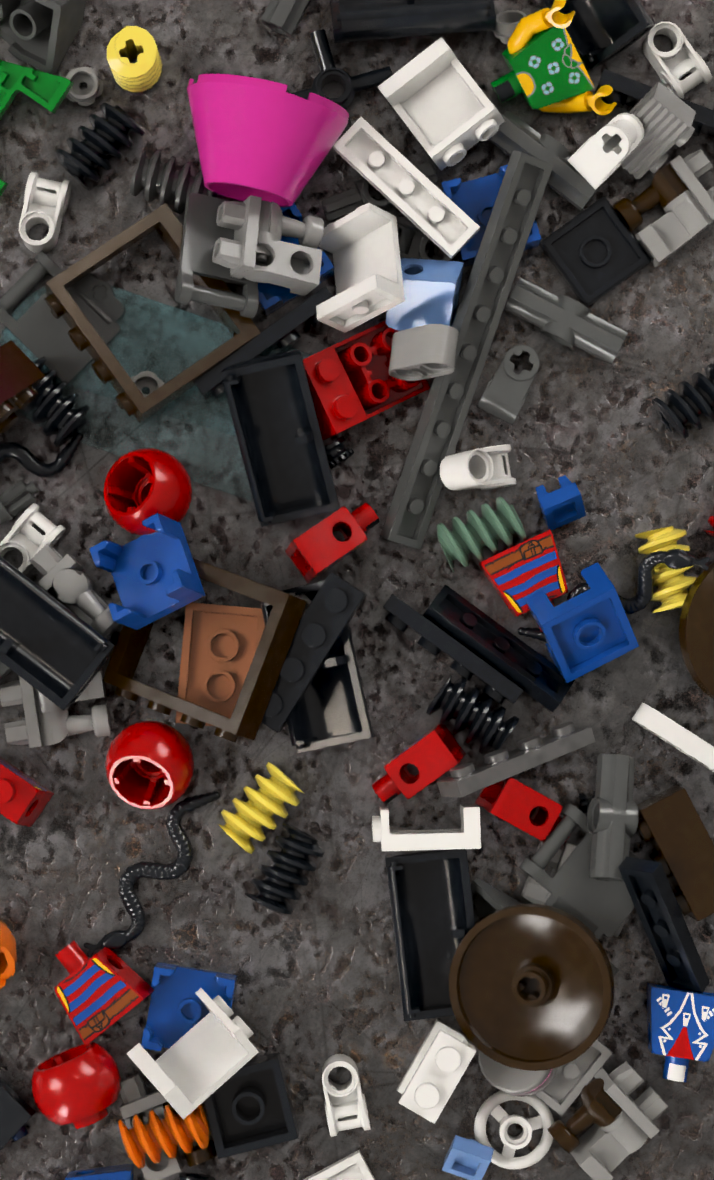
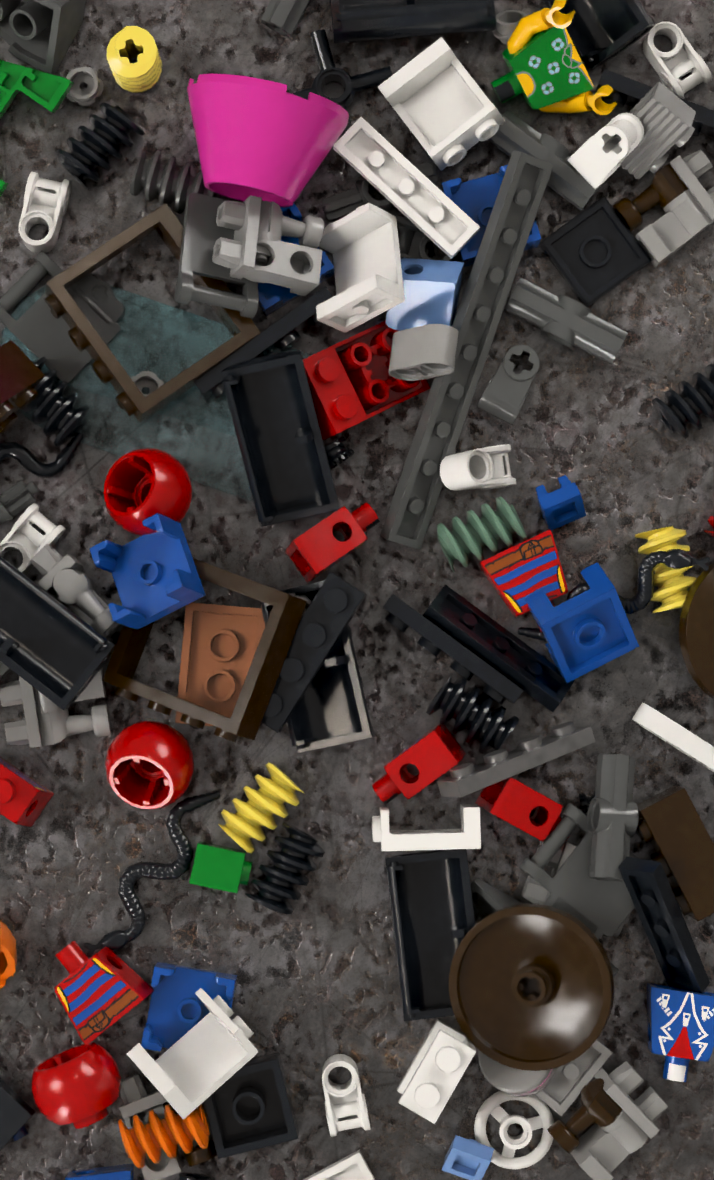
none -> green brick [189,841,253,894]

